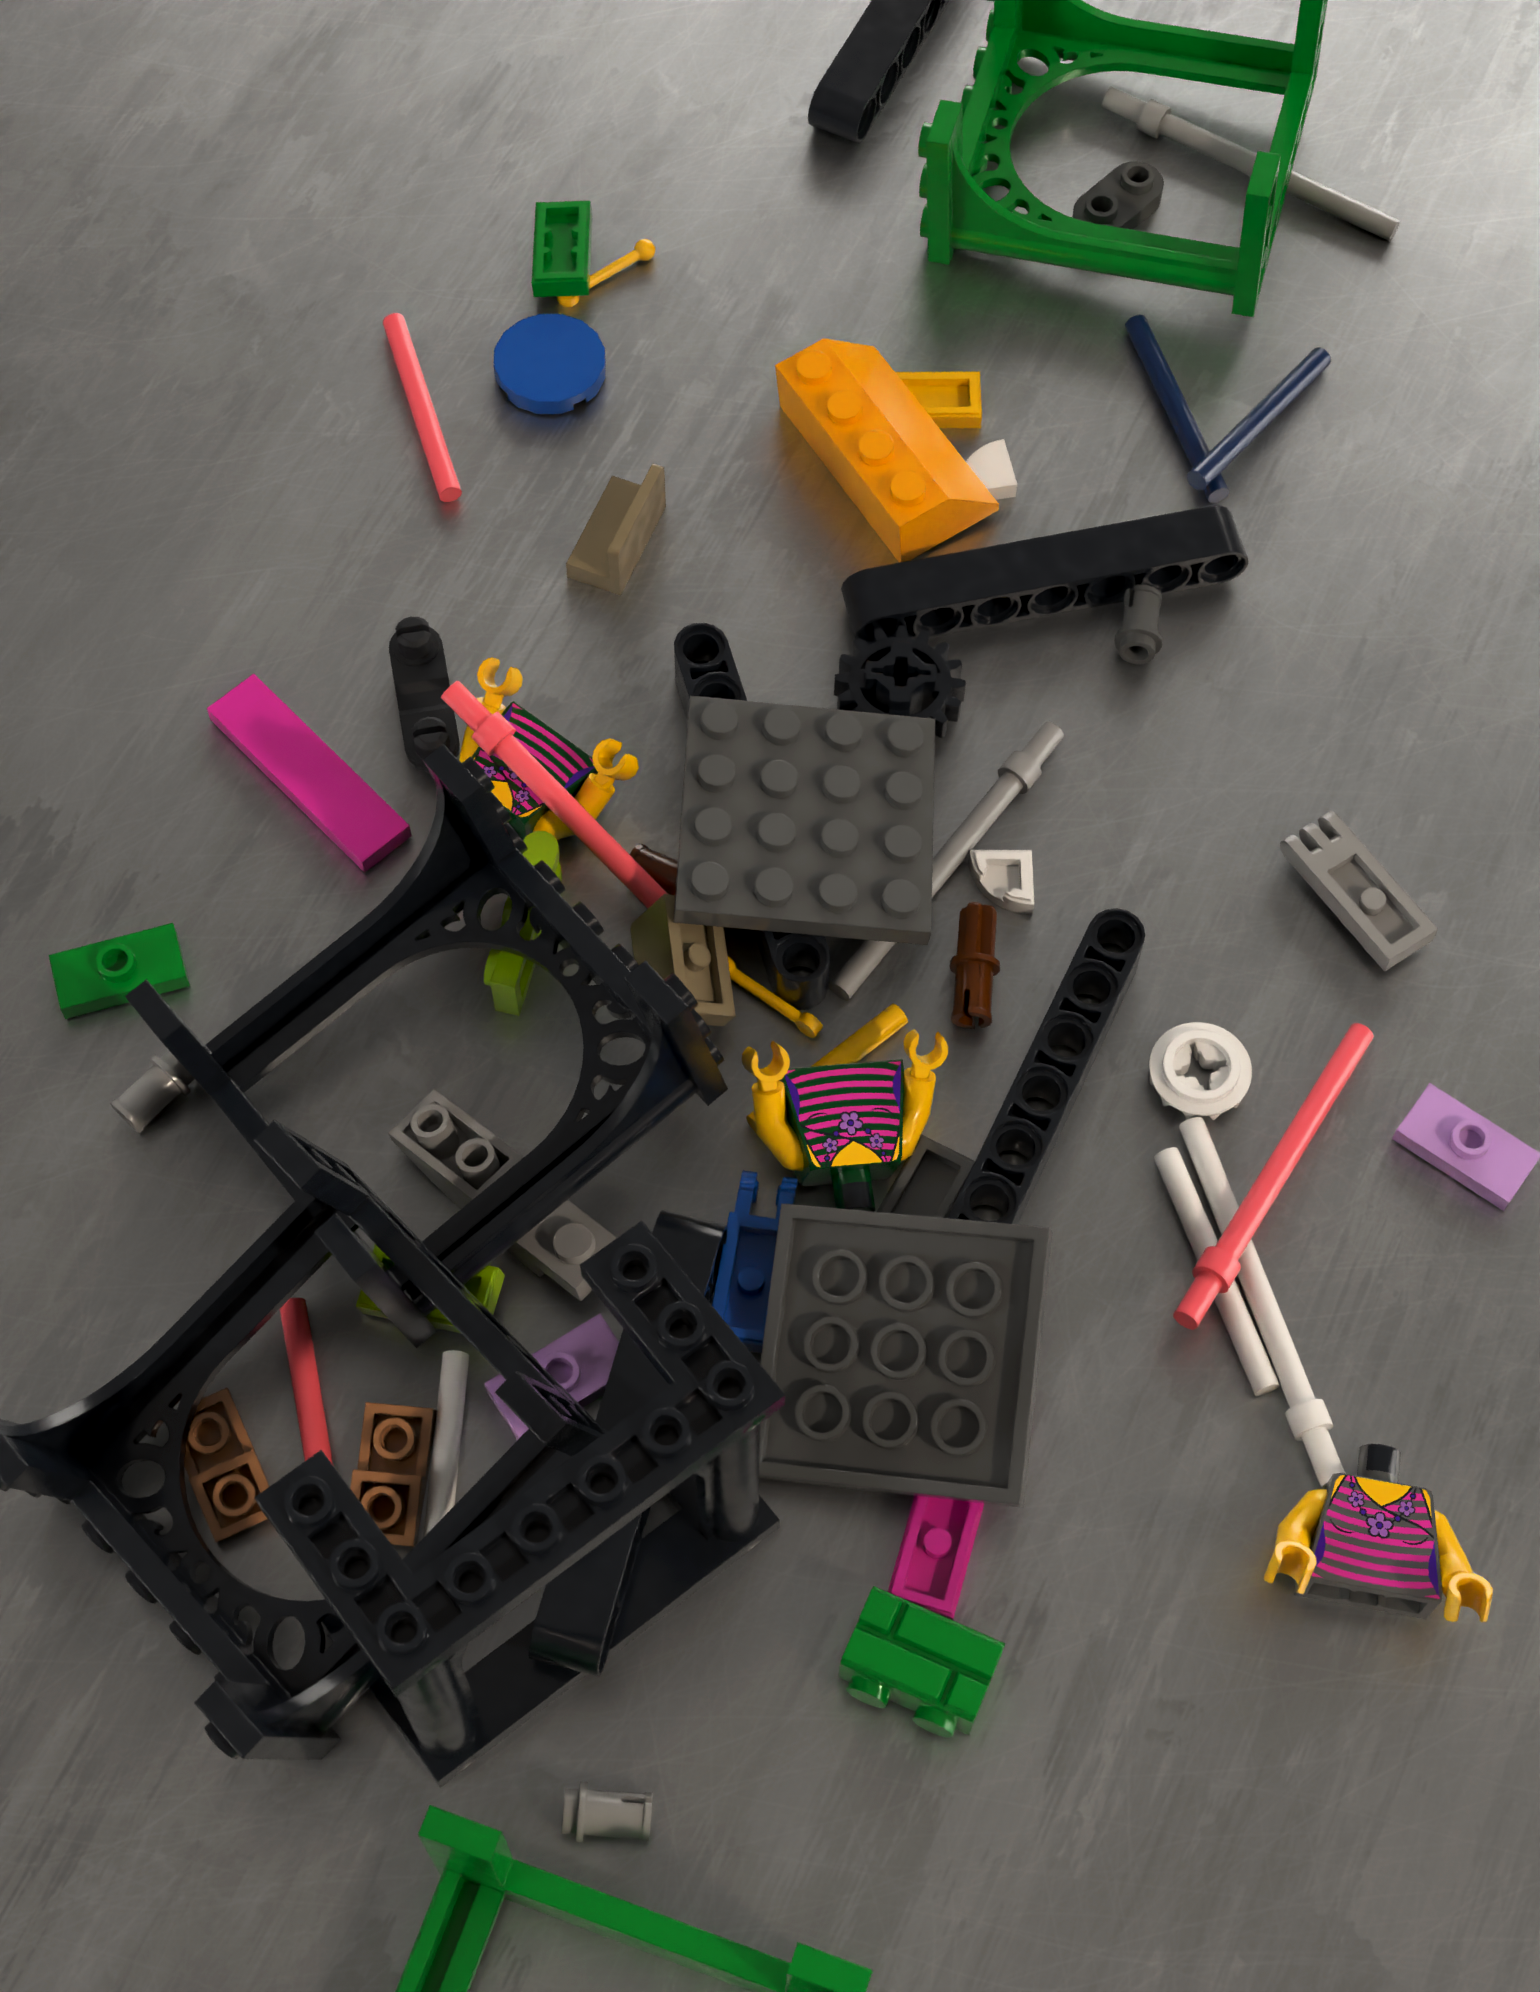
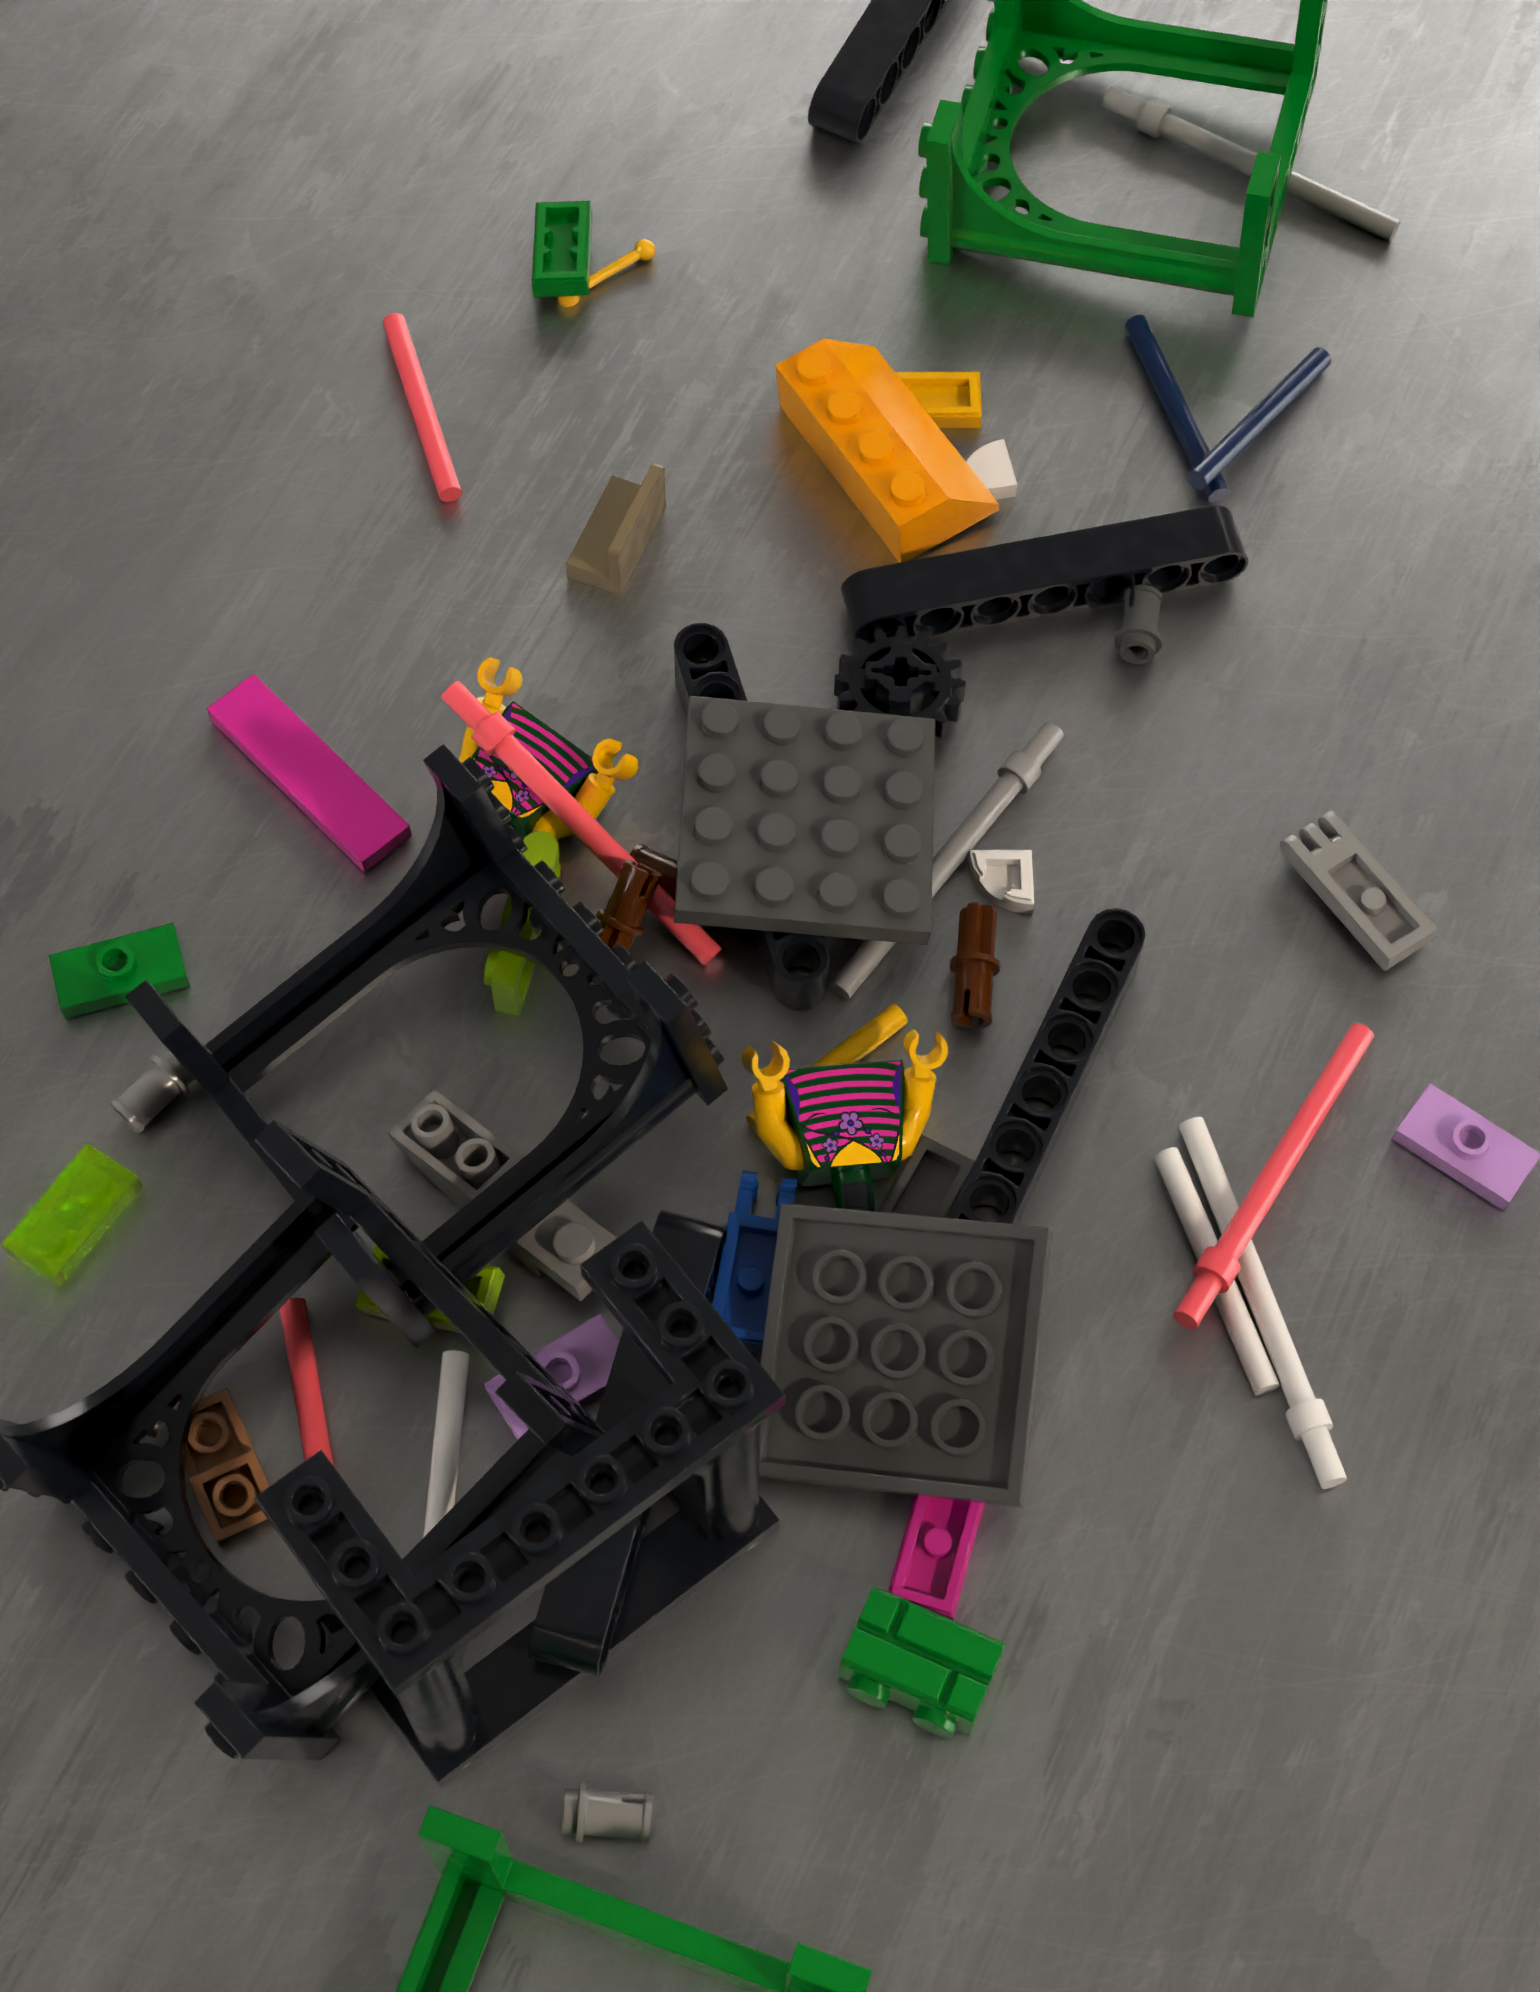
medium nougat slope [350,1402,437,1547] -> none
black piece [389,616,460,773] -> none
blue tile [494,314,606,414] -> none
dark tan panel [630,894,736,1026] -> none
yellow hinge [728,956,823,1039] -> none
dark grey plate [1072,161,1164,230] -> none
white gear [1149,1022,1252,1121] -> none
torso [1264,1444,1493,1622] -> none
none -> clear neon green plate [2,1143,143,1288]
none -> reddish brown axle [591,859,663,984]

